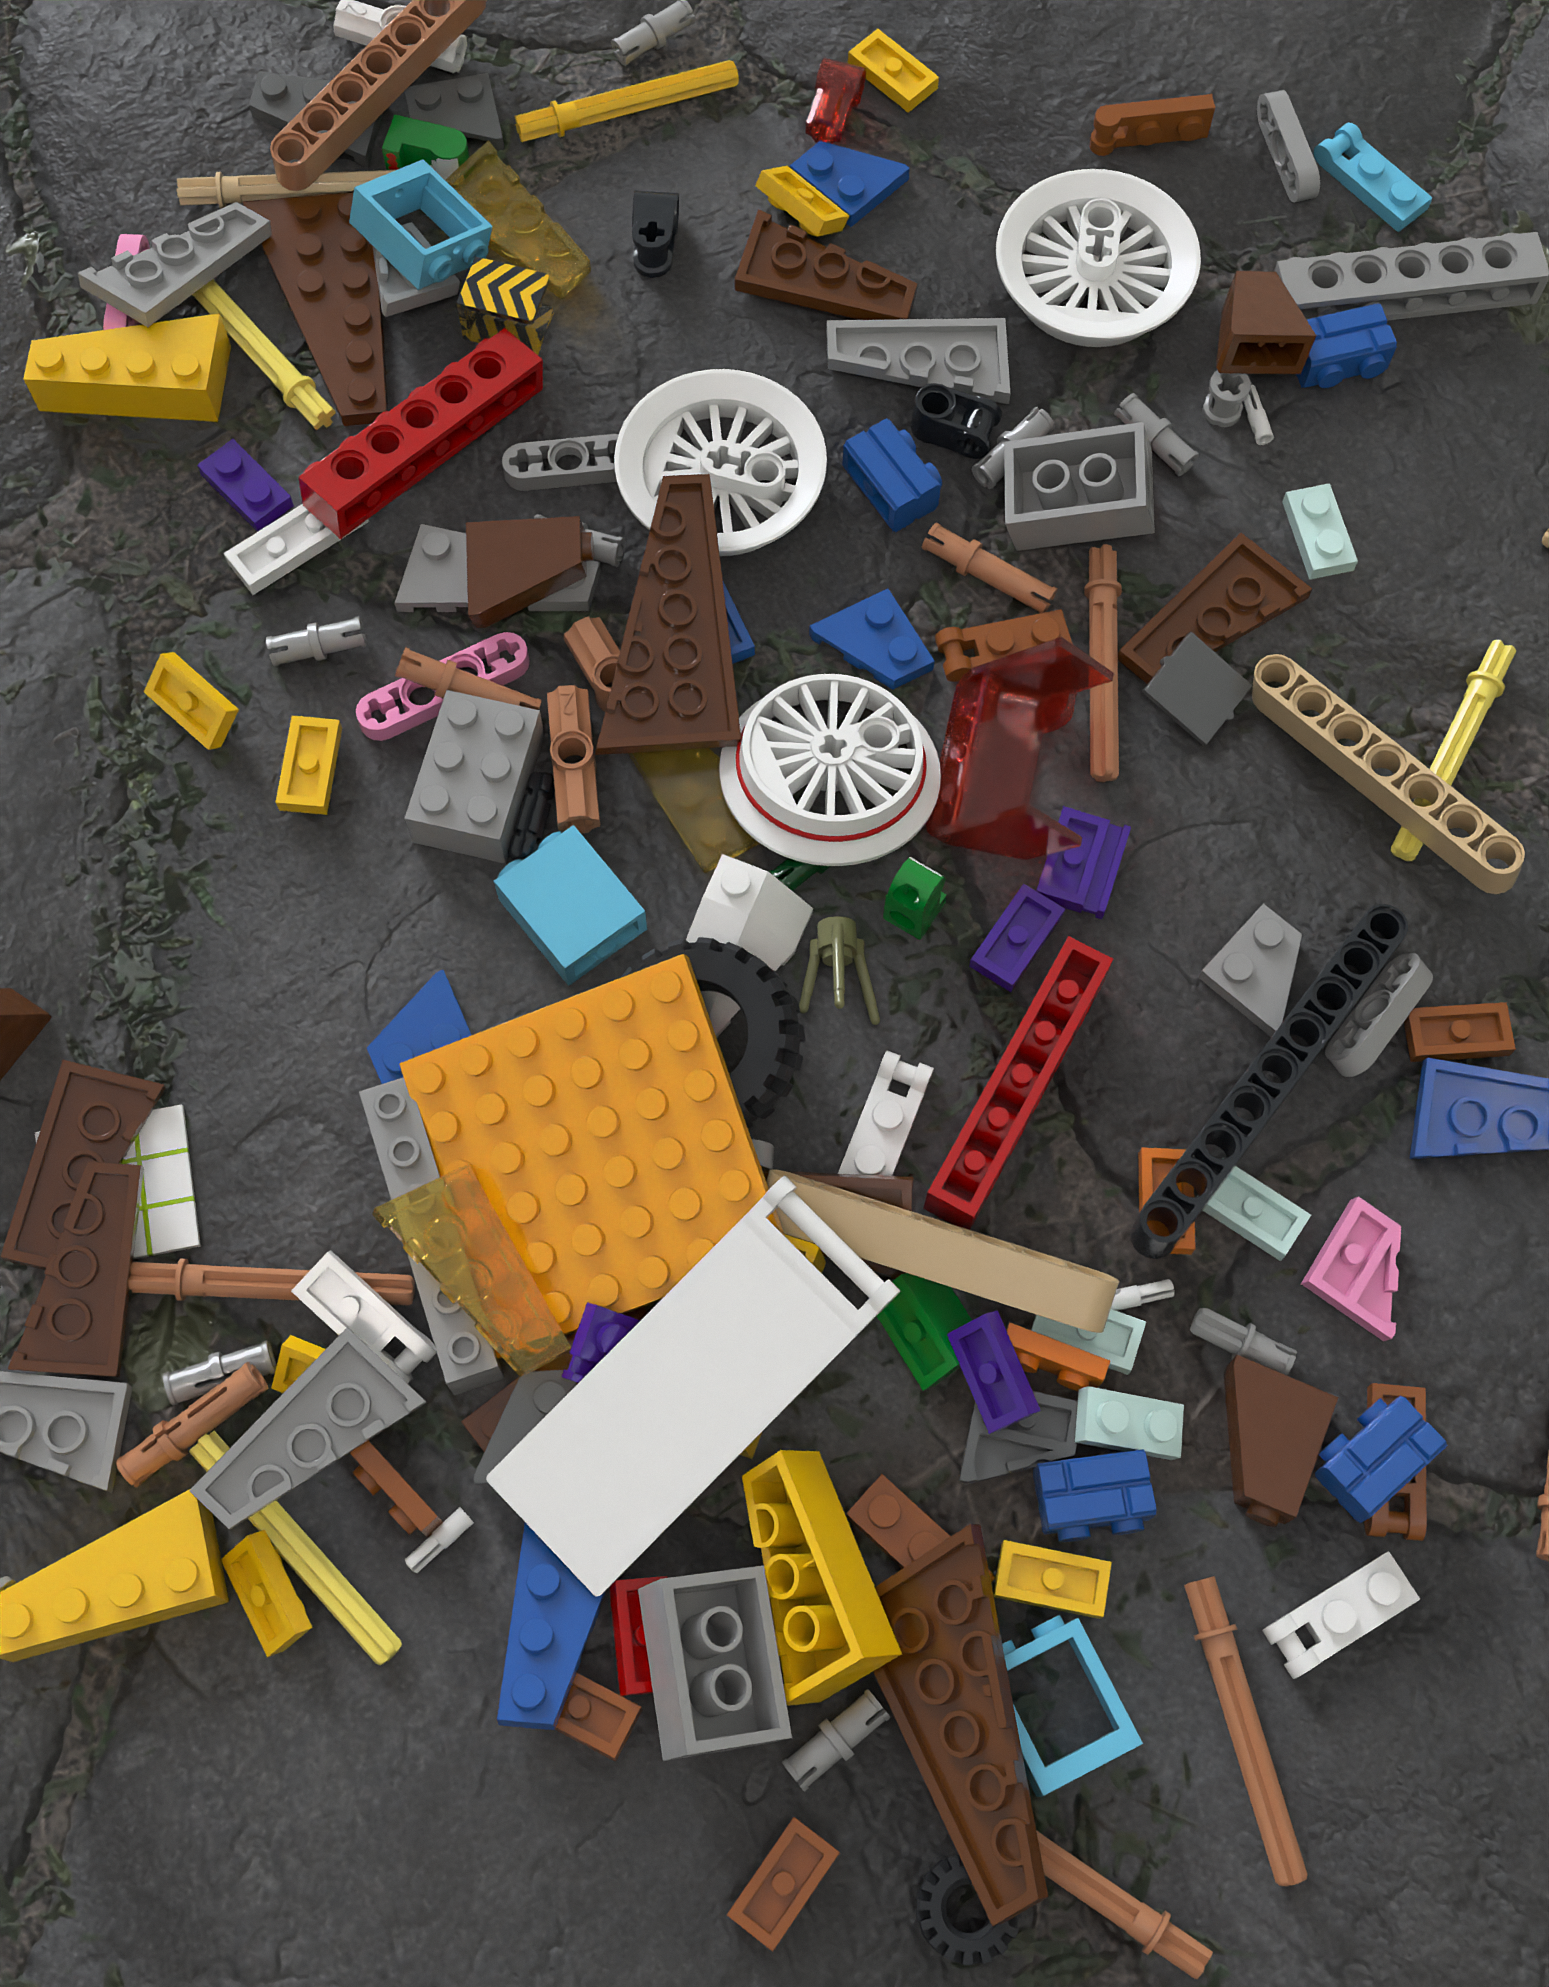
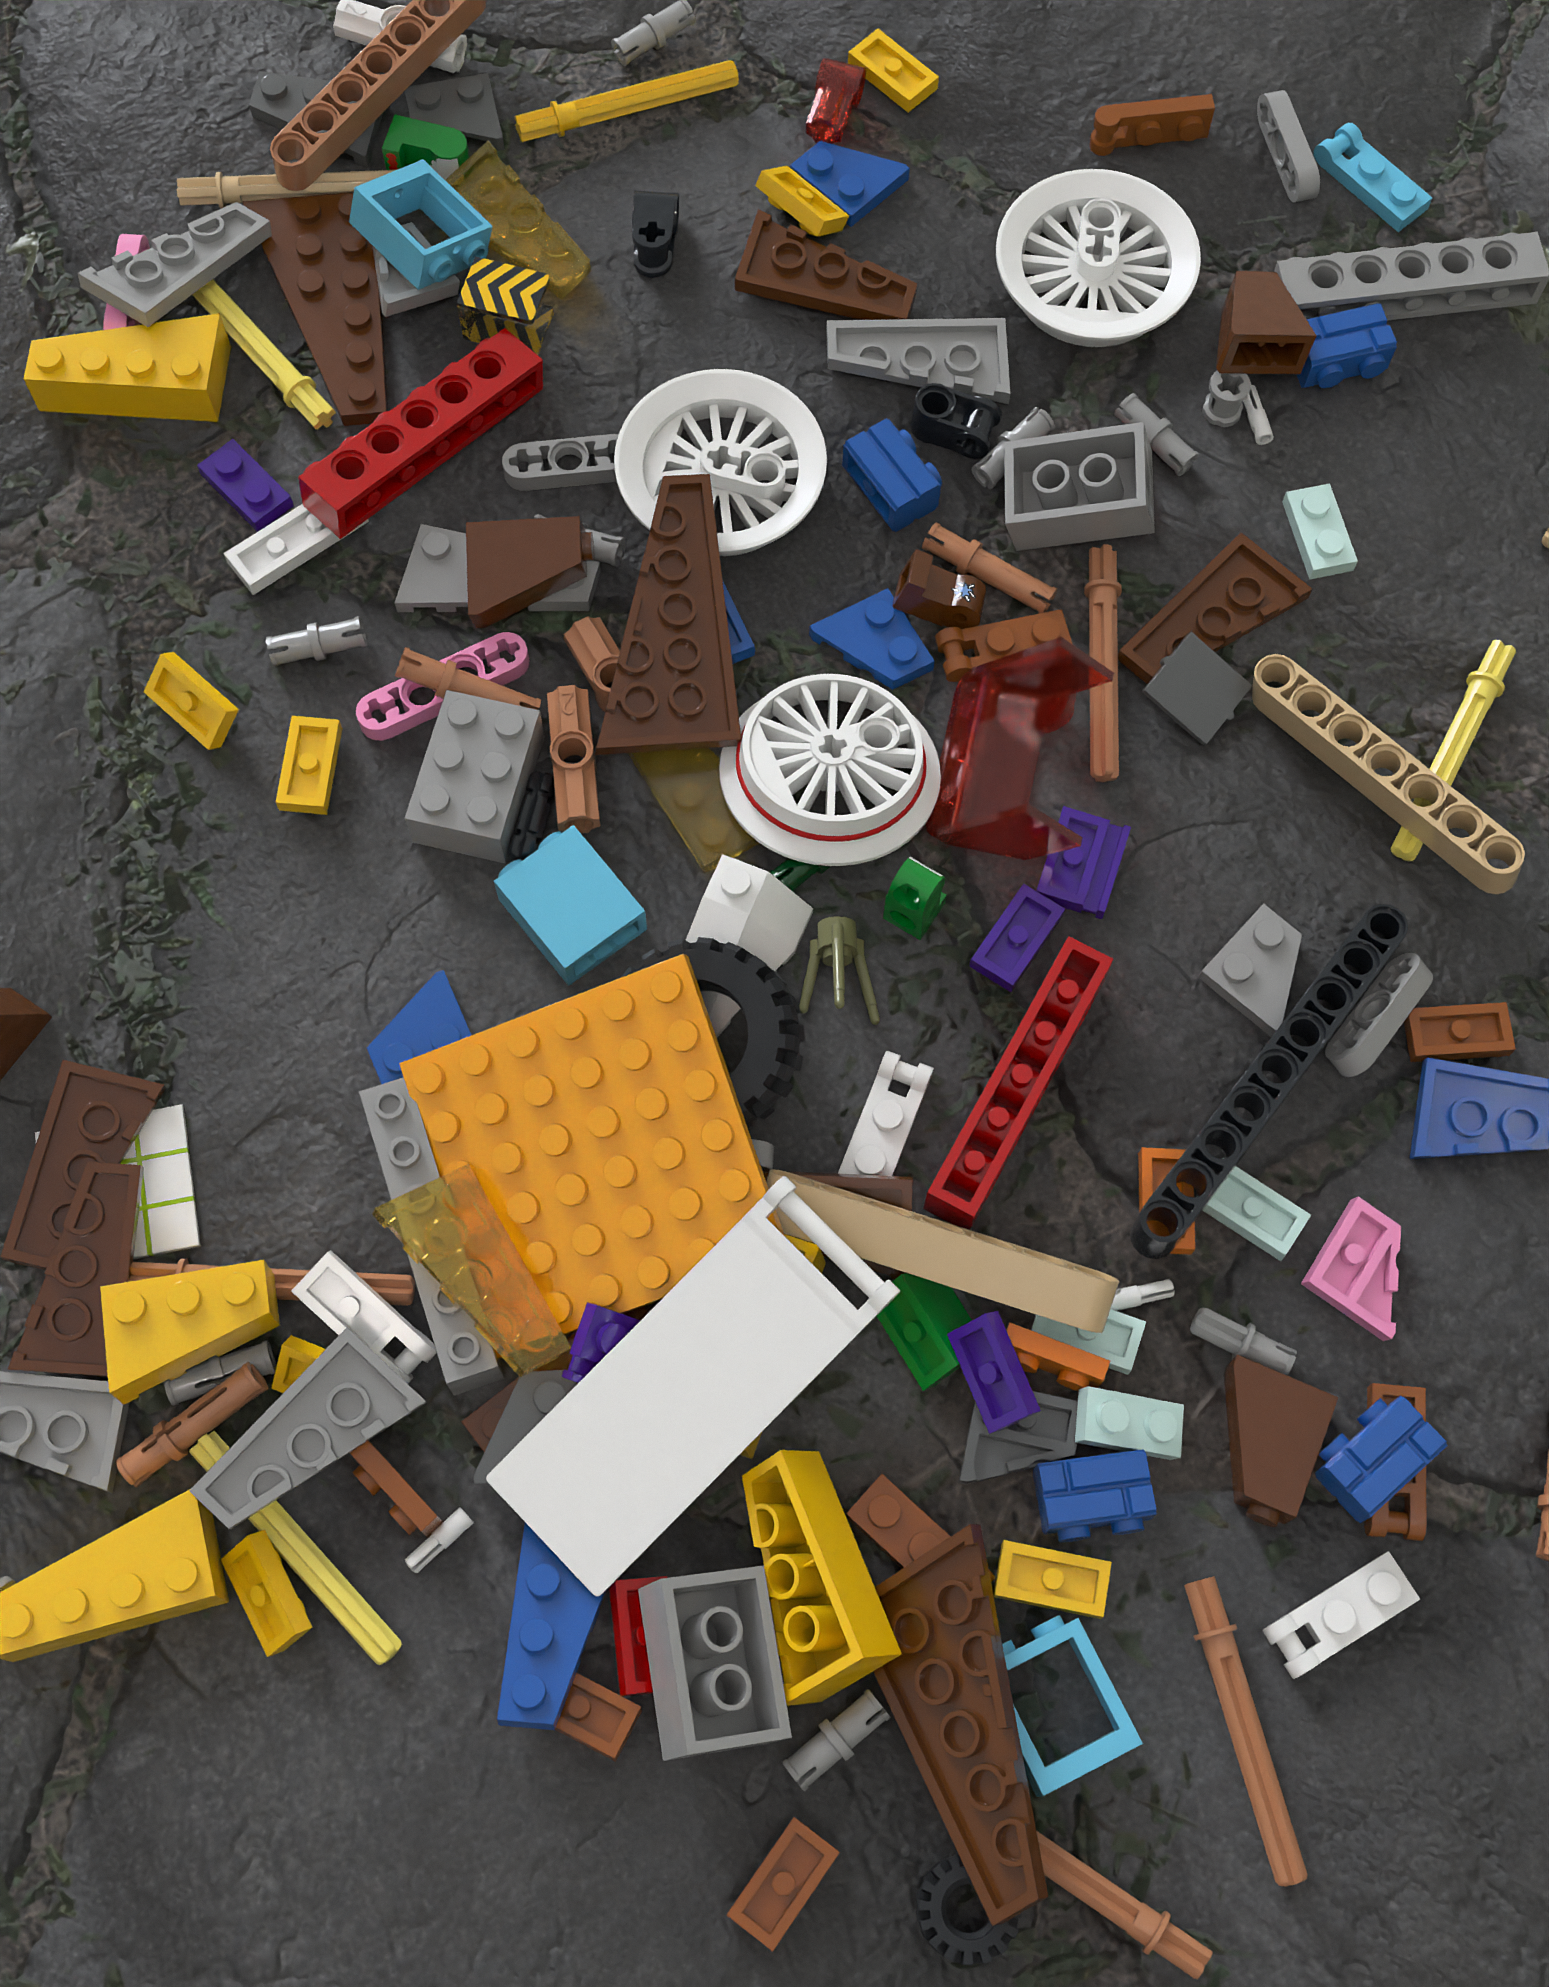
none -> yellow wedge [100,1260,280,1405]
none -> reddish brown leg [892,549,986,629]

